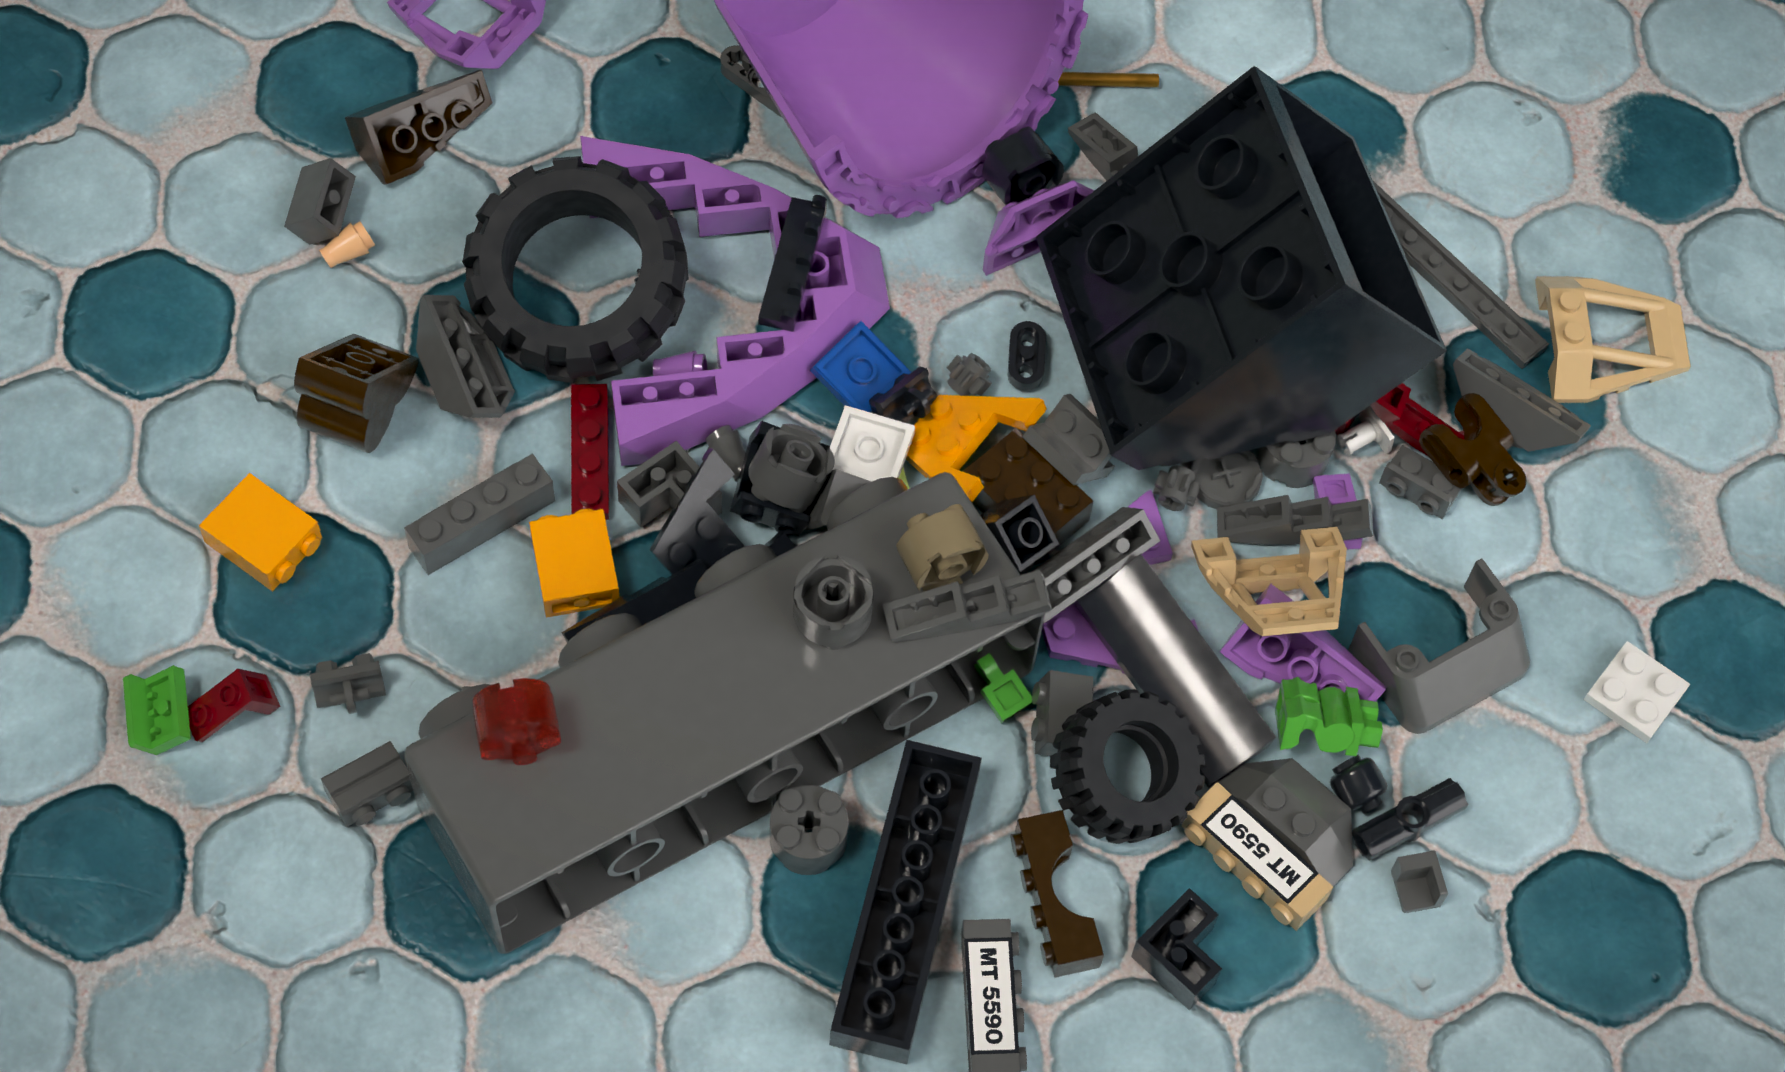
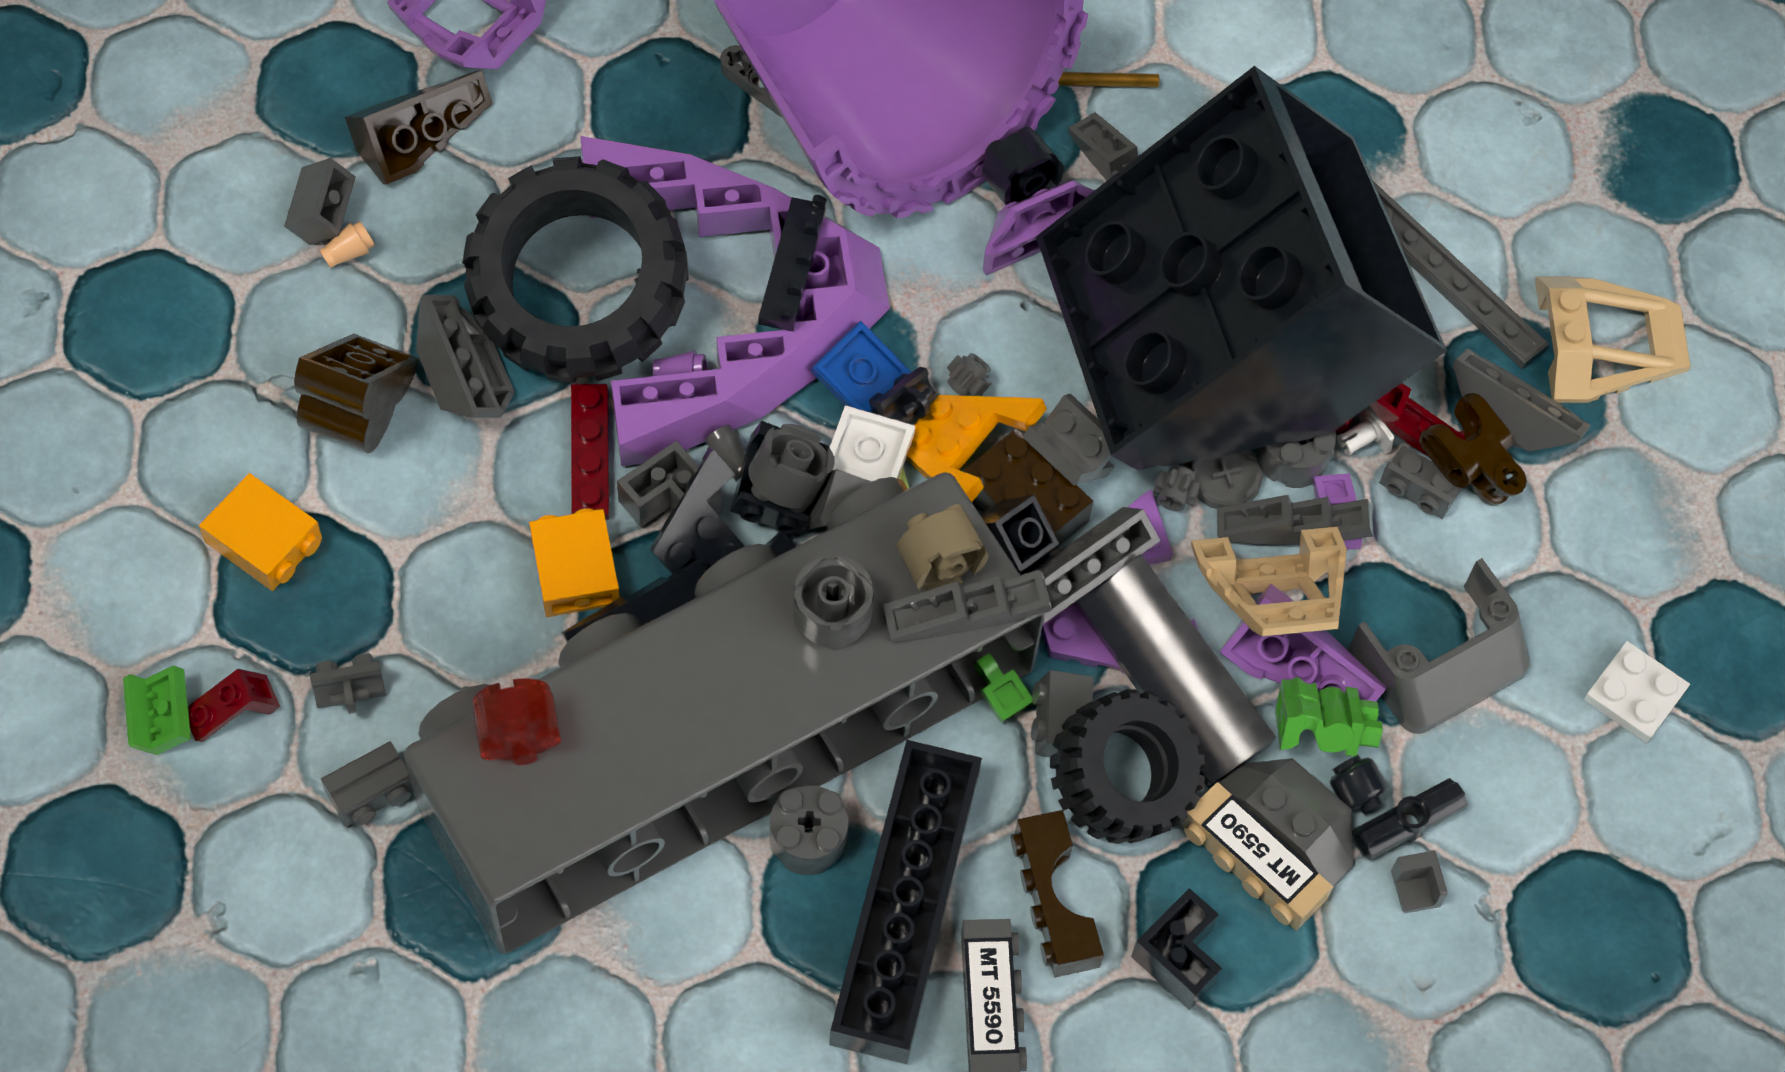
dark grey brick [404,453,555,575] -> none
black plate [1007,321,1046,391] -> none

